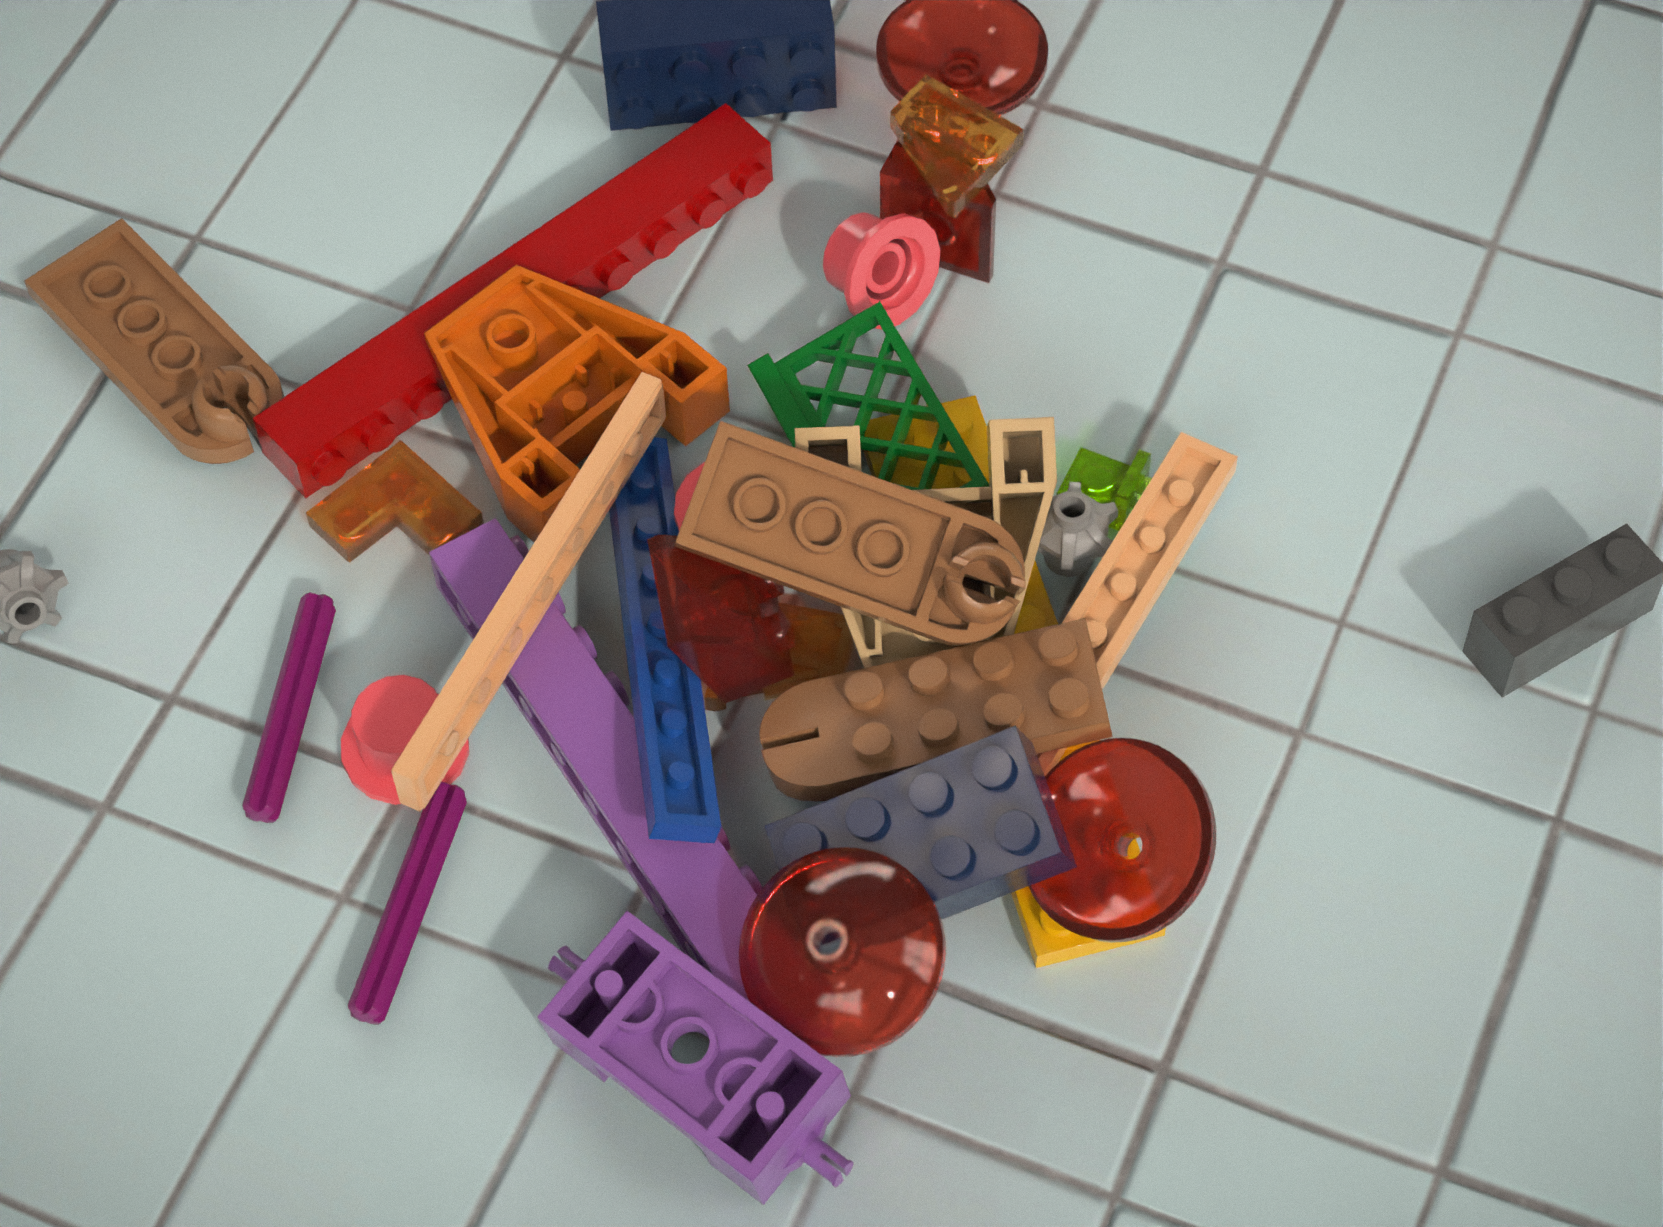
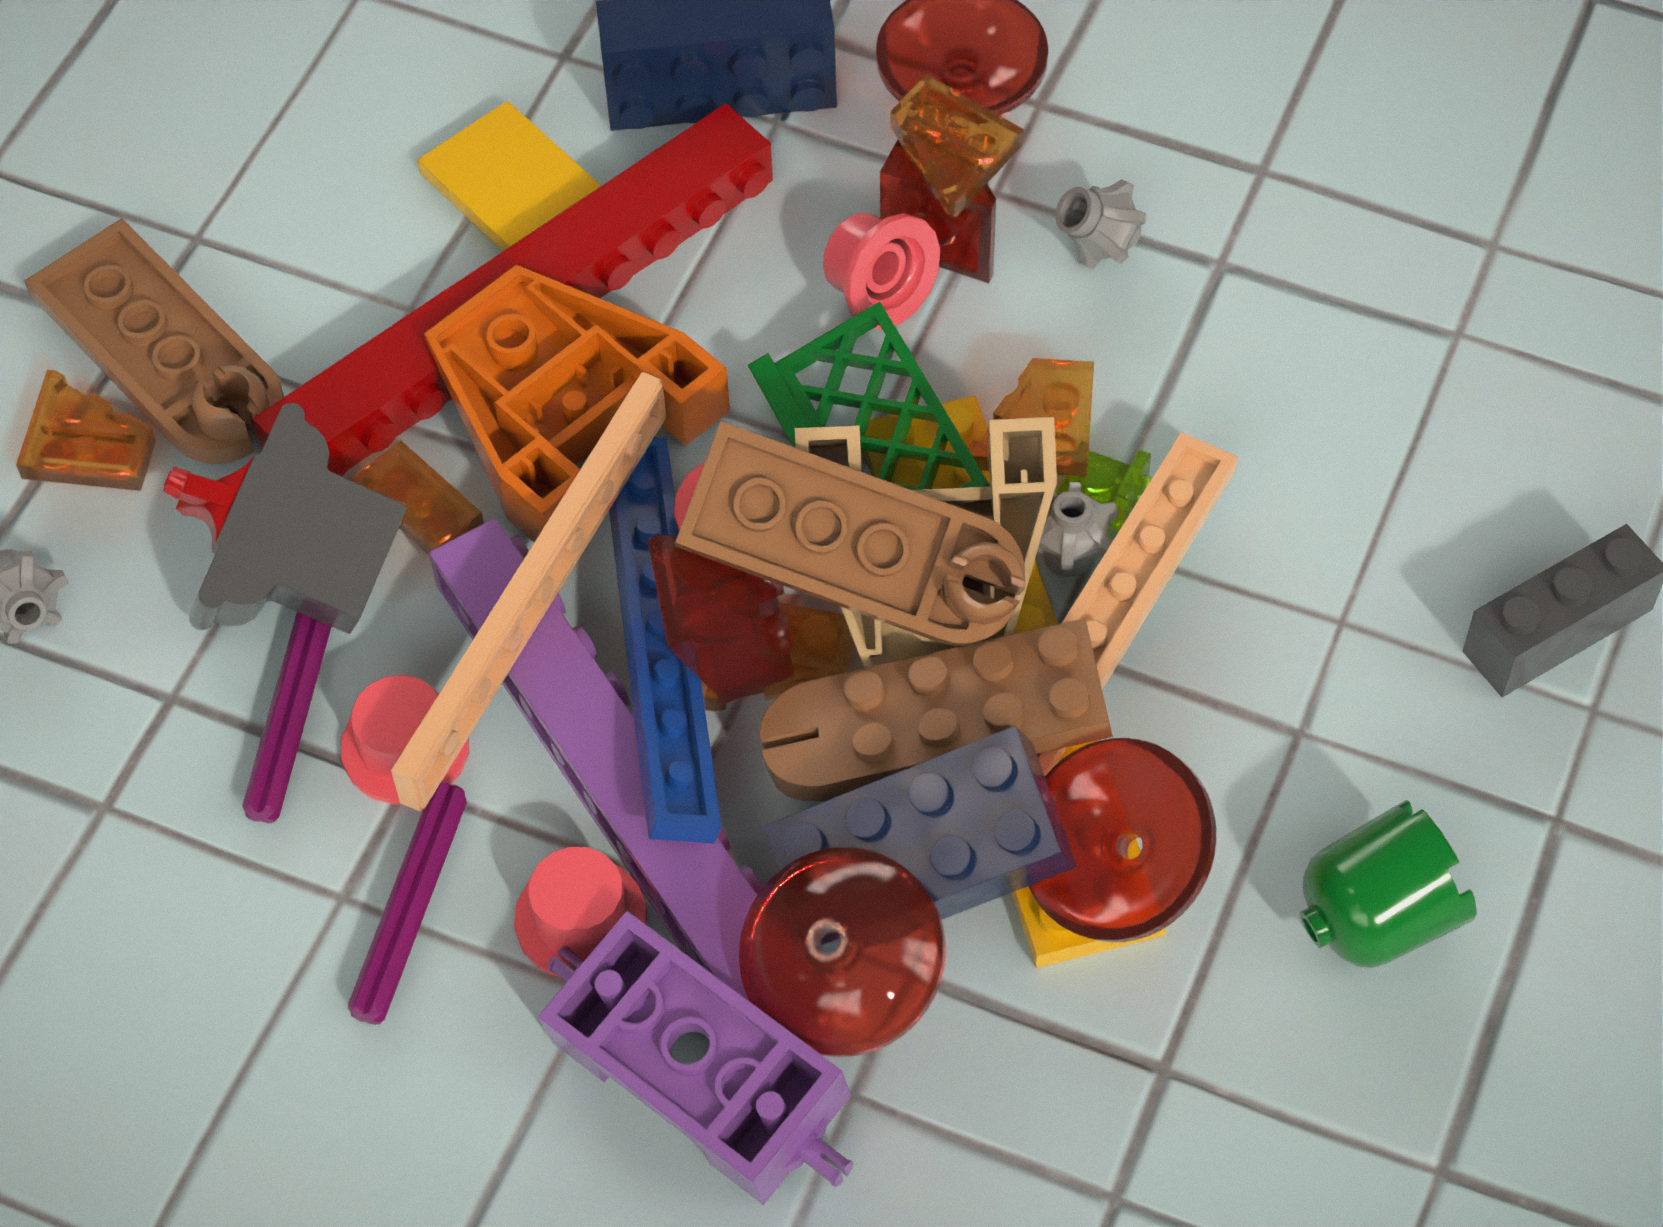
none -> clear orange wing [16,370,156,491]
none -> dark grey piece [163,403,408,634]
none -> yellow tile [417,100,601,251]
none -> coral piece [514,847,647,979]
none -> clear orange wing [968,358,1094,477]
none -> light grey rock [1055,179,1146,269]
none -> green cylinder [1299,800,1477,968]

